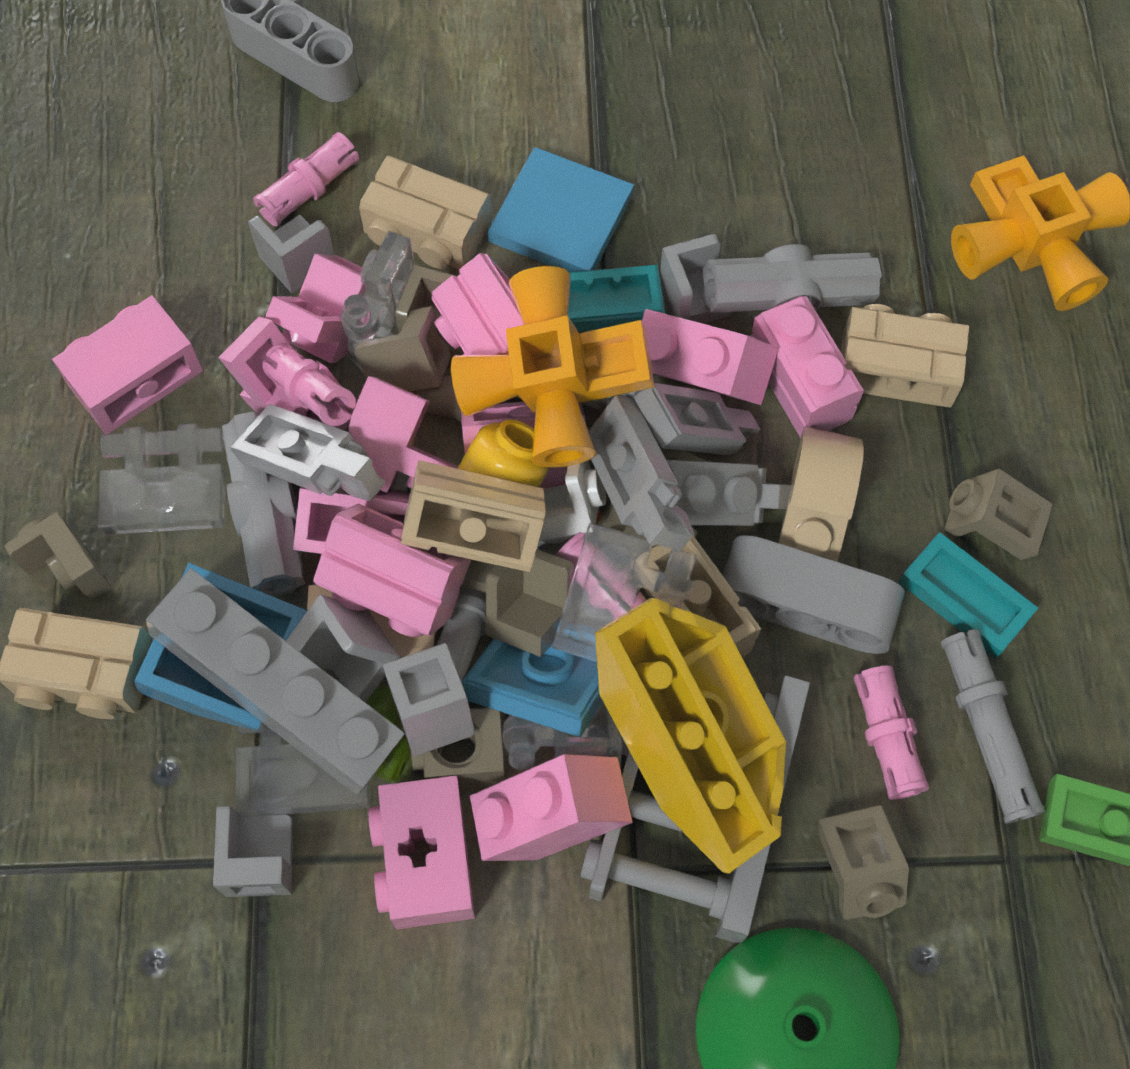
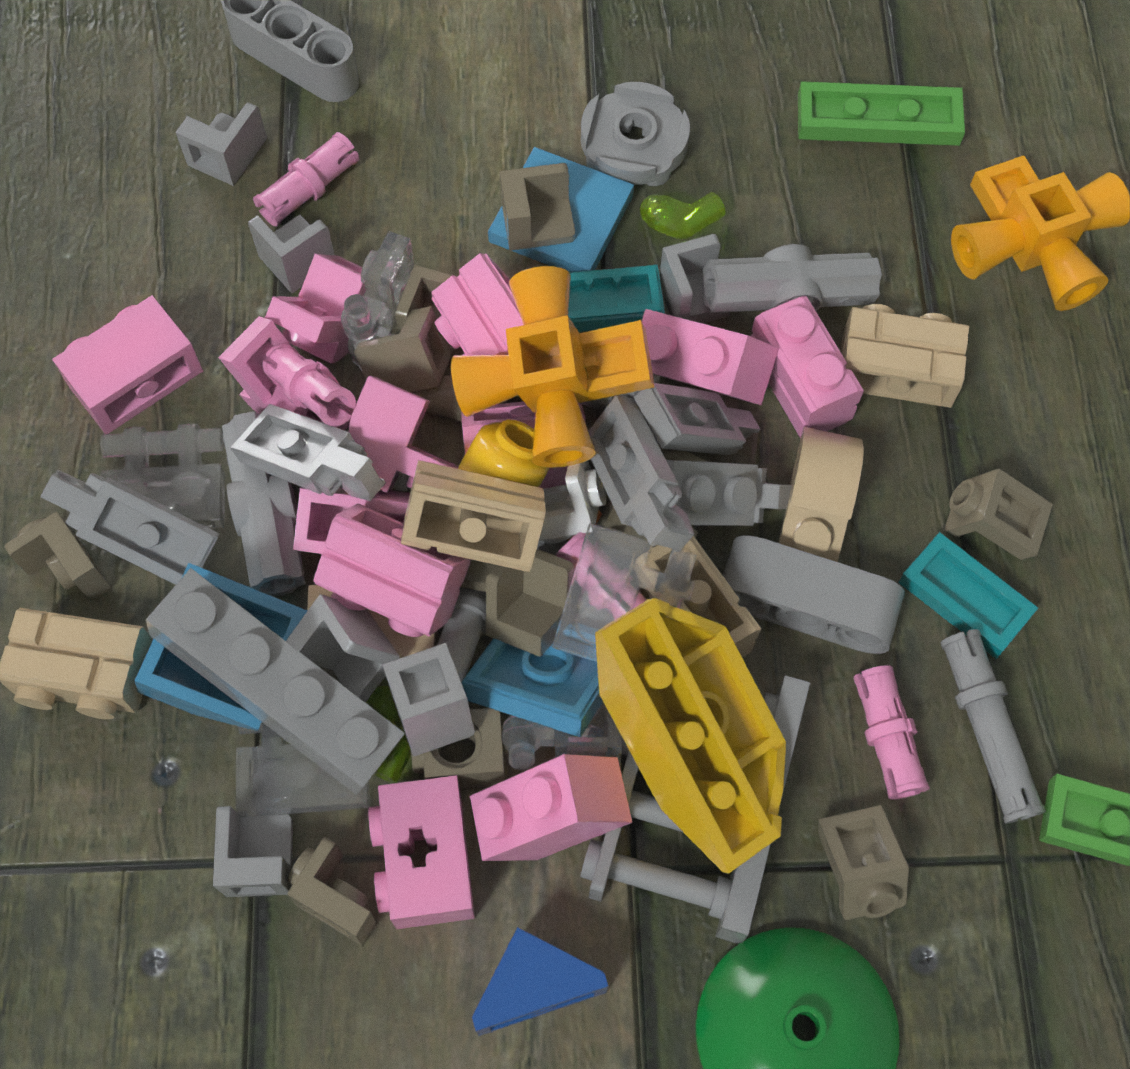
tan brick [359,156,492,269] -> none
none -> light grey hinge [40,470,219,585]
none -> light grey panel [176,102,267,186]
none -> dark tan bracket [287,837,377,947]
none -> blue slope [472,927,609,1036]
none -> dark tan panel [500,163,575,251]
none -> light grey plate [581,82,690,186]
none -> clear neon green arm [640,192,726,239]
none -> bright green plate [798,81,965,146]

